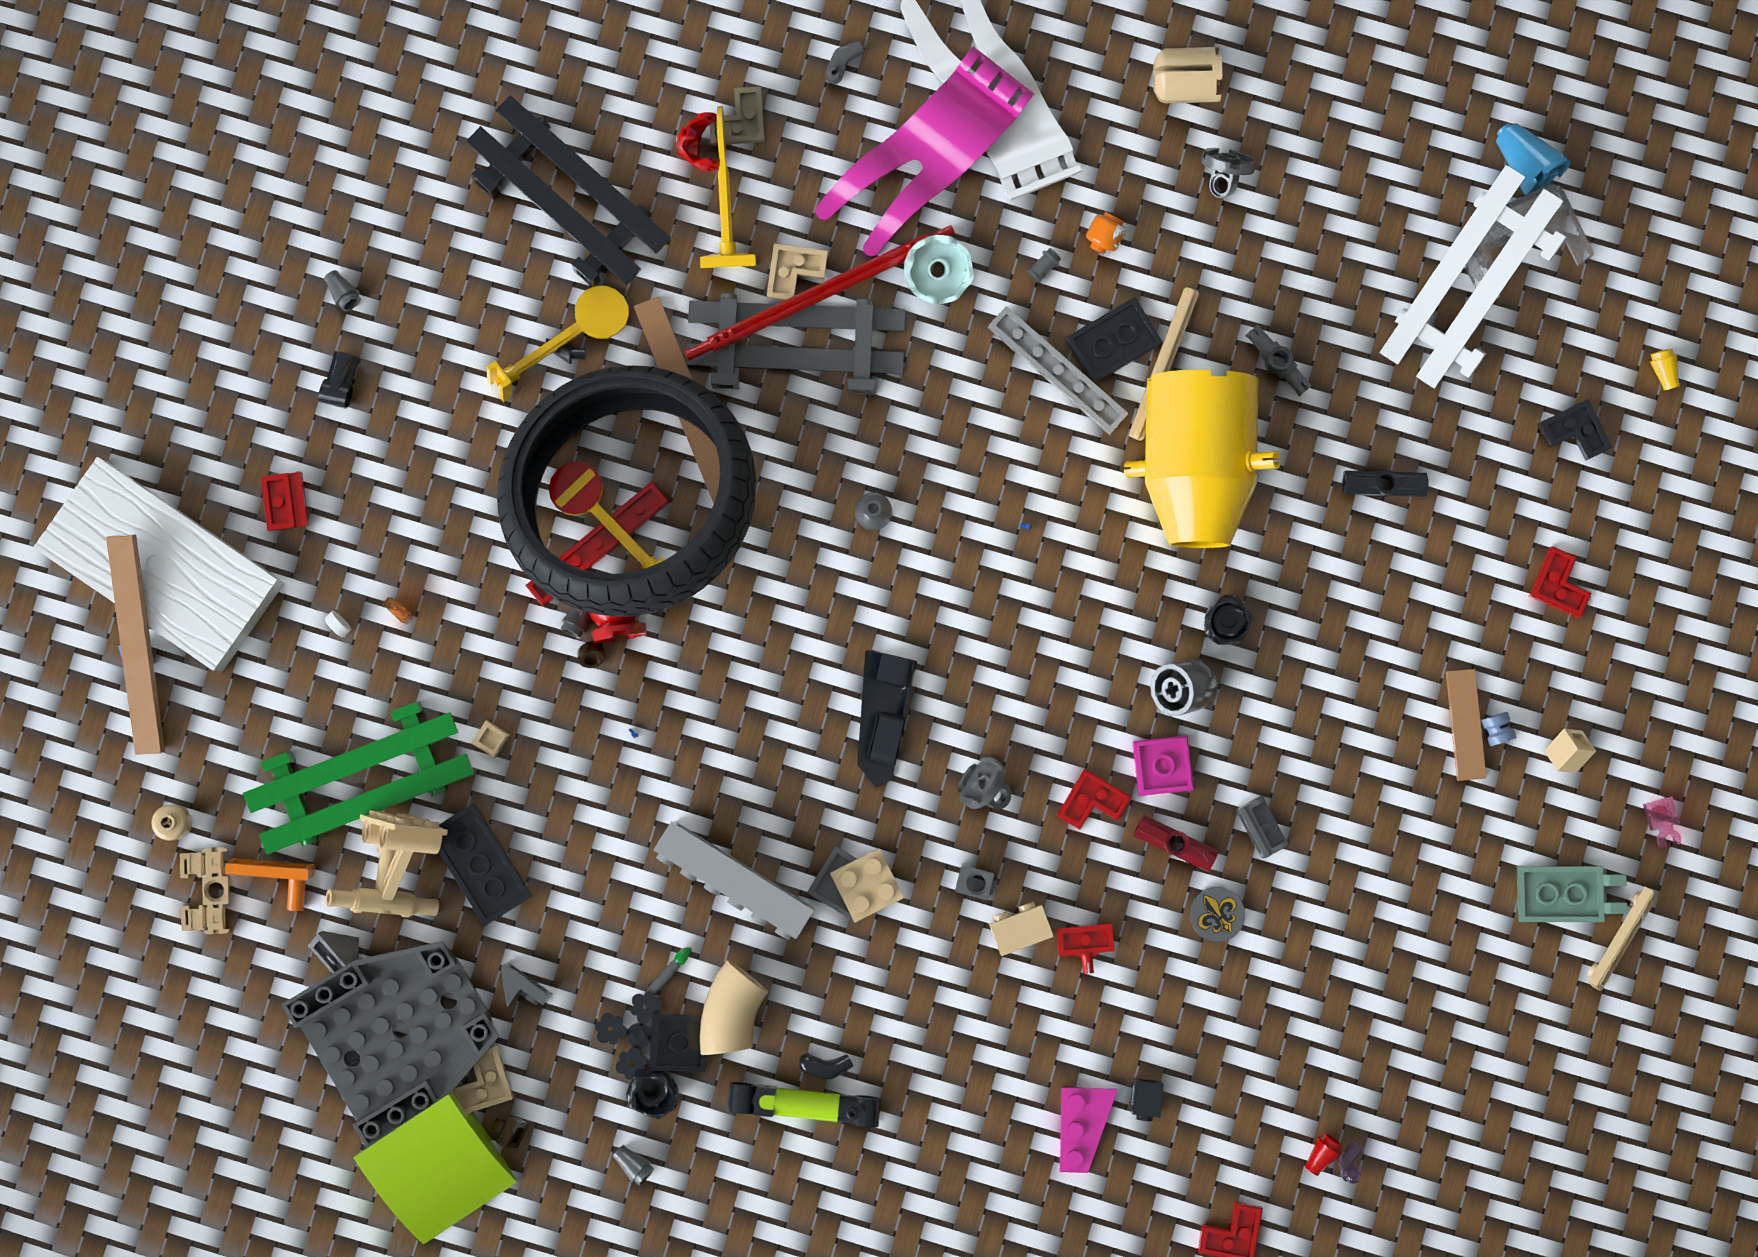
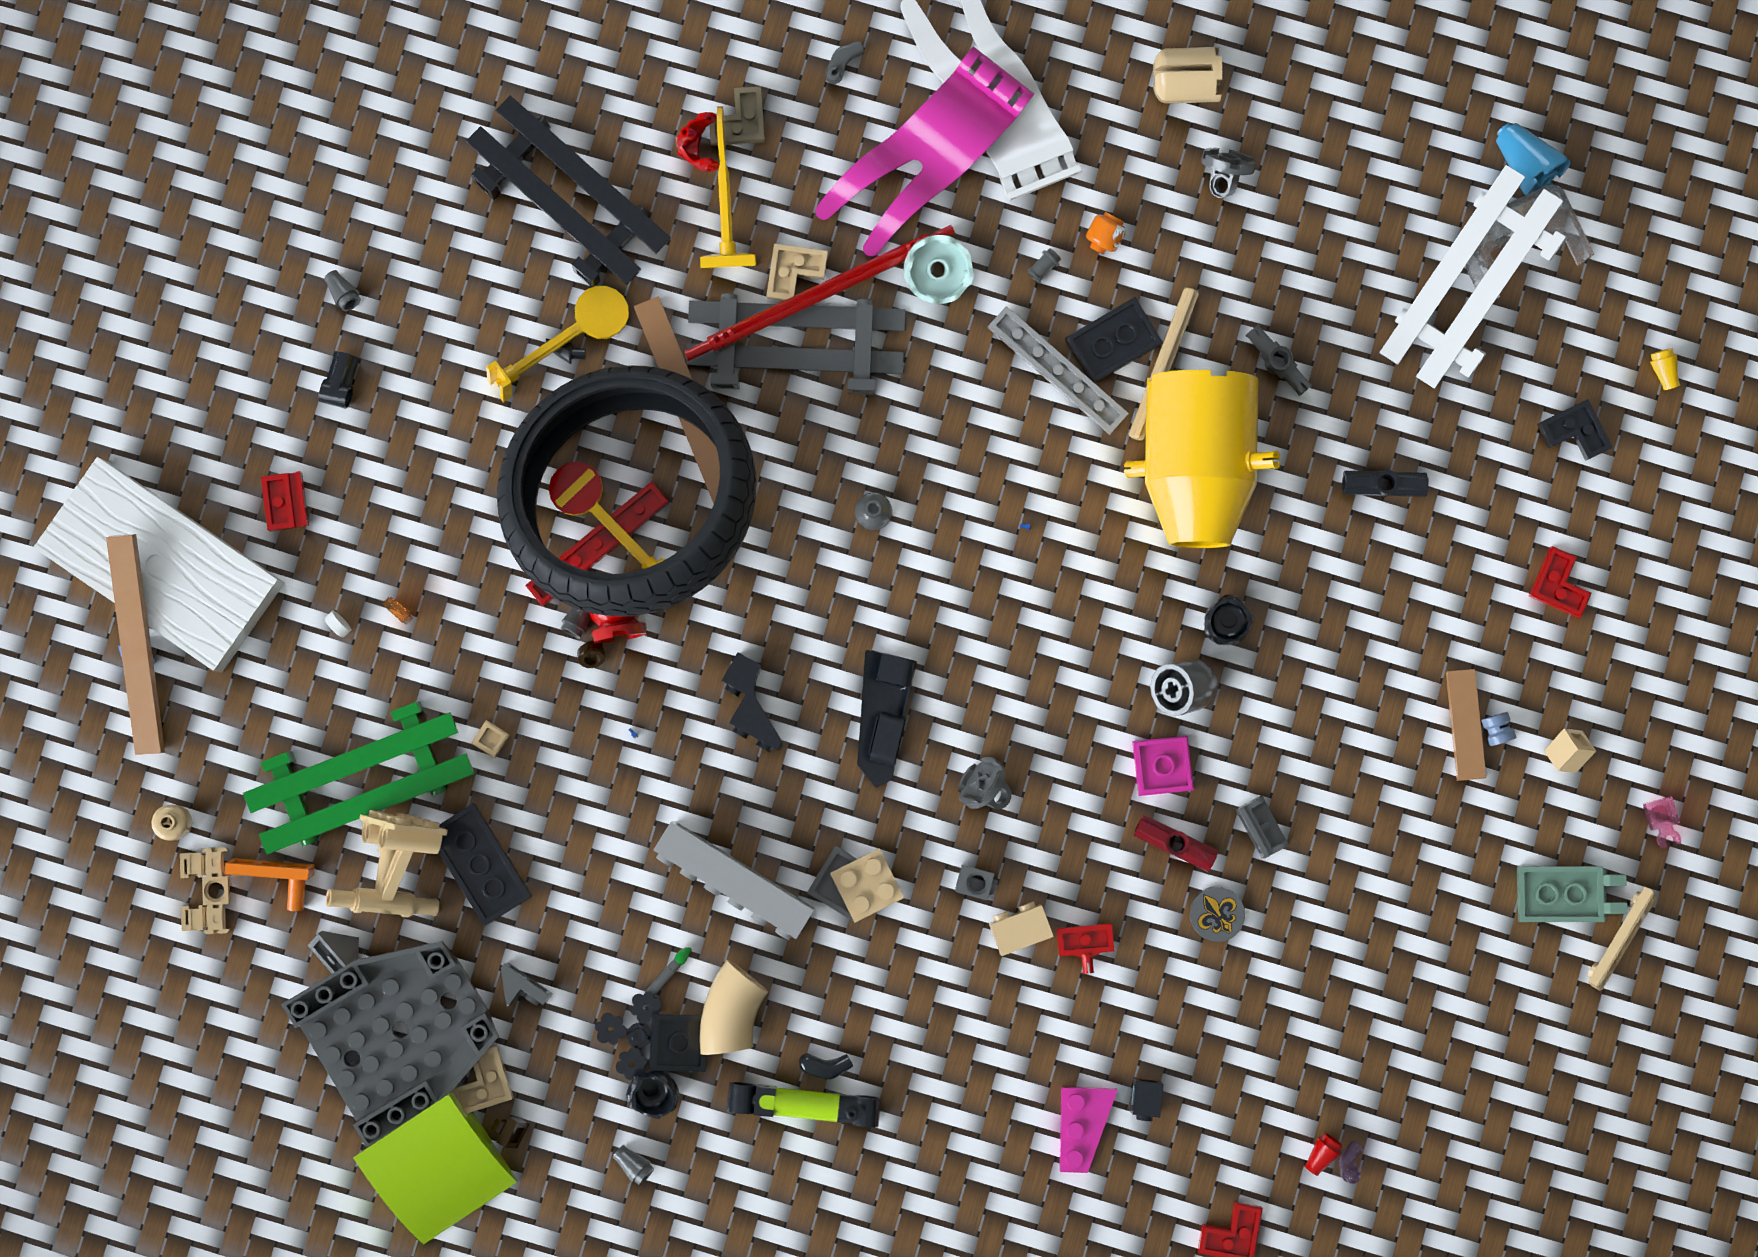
red tile [1056,769,1132,830] -> none
none -> black arch [721,652,782,752]

